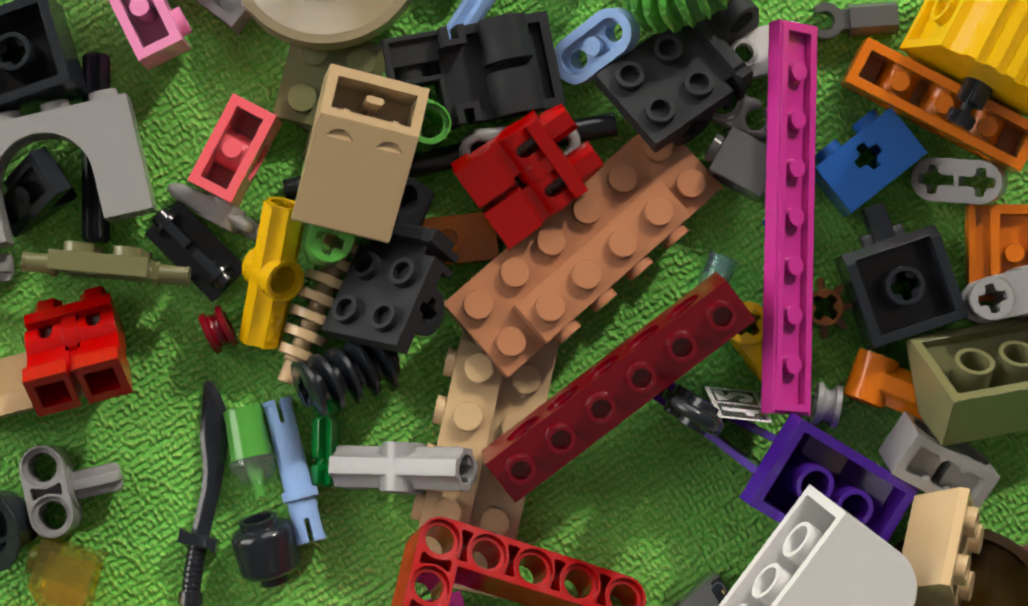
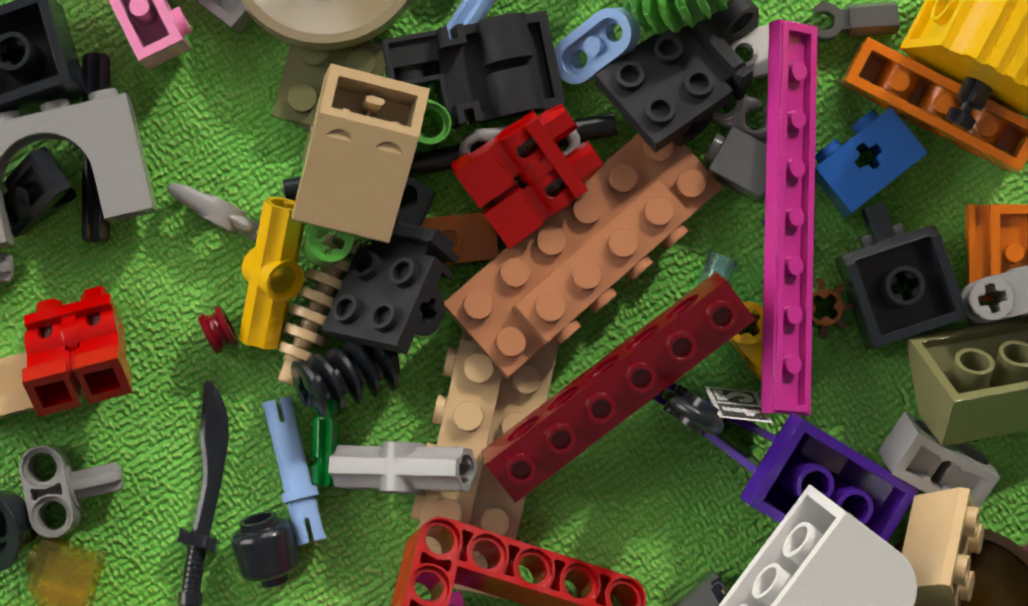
olive plate [21,241,191,287] -> none
black hinge [145,201,242,302] -> none
coral brick [187,93,283,208] -> none
bright green piece [223,404,278,498] -> none
light grey bush [810,381,843,429] -> none
orange piece [843,348,924,421] -> none
light grey beam [911,157,1008,204] -> none

